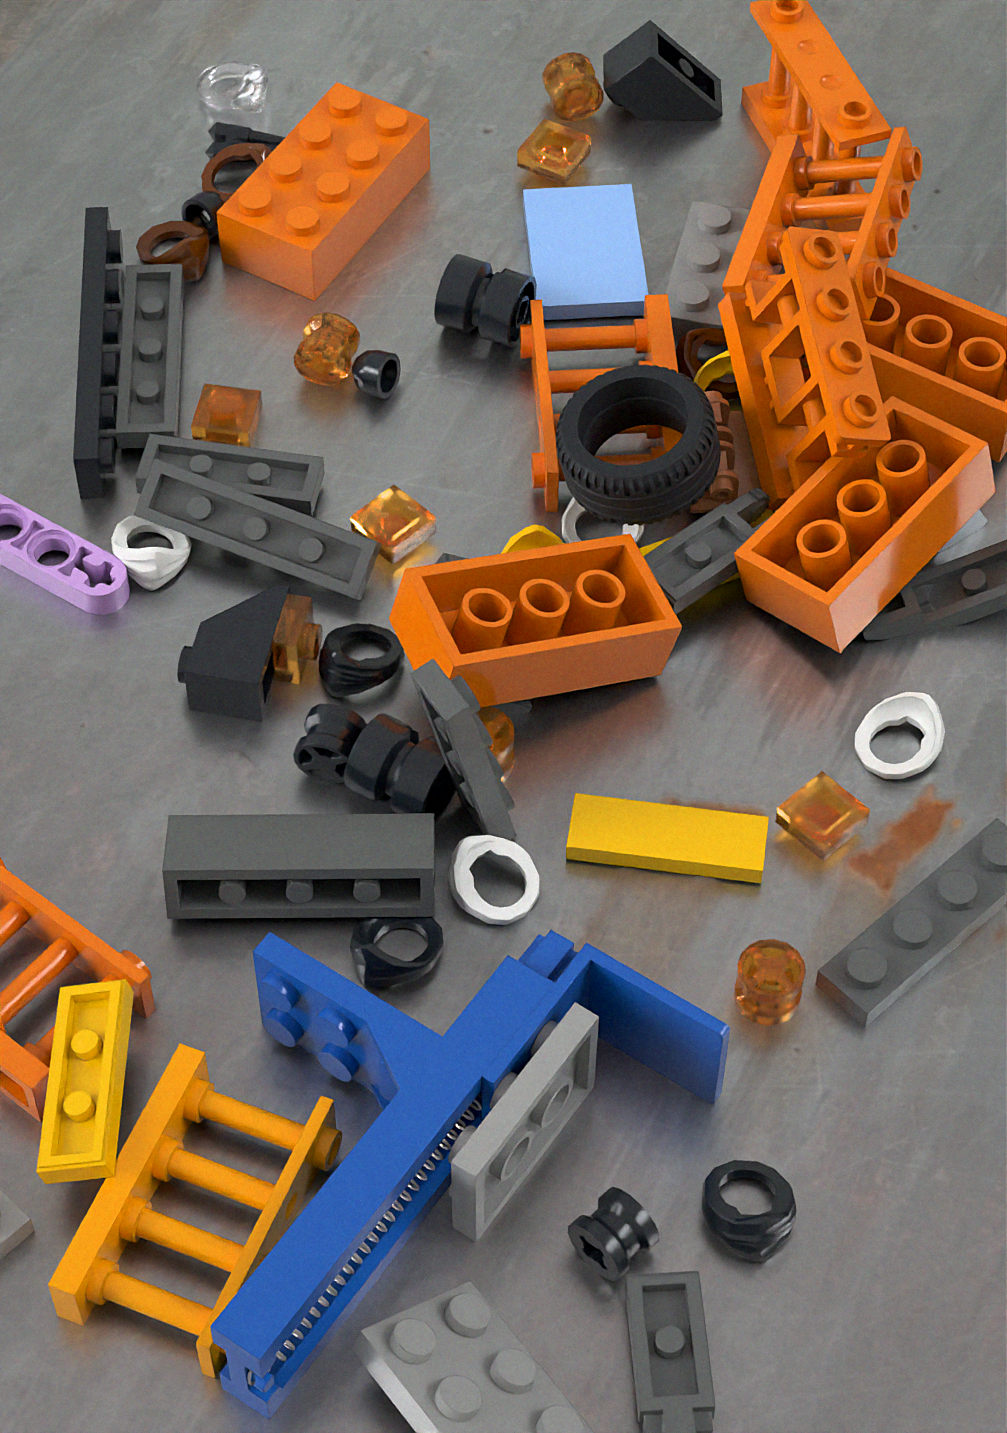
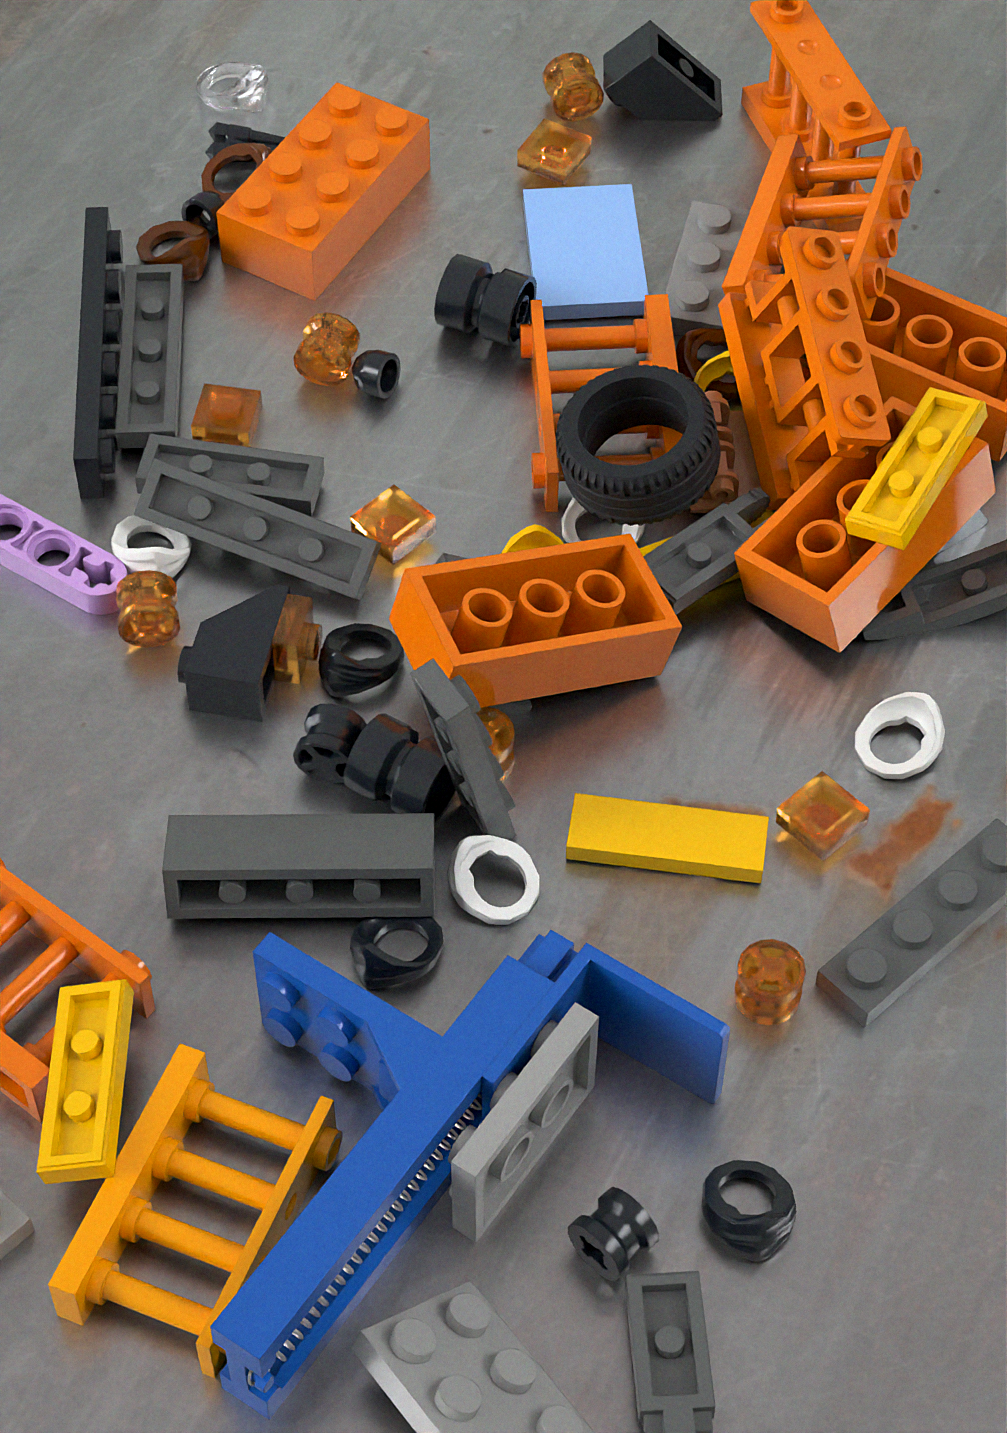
none -> clear orange wheel [115,570,180,648]
none -> yellow tile [845,387,988,550]

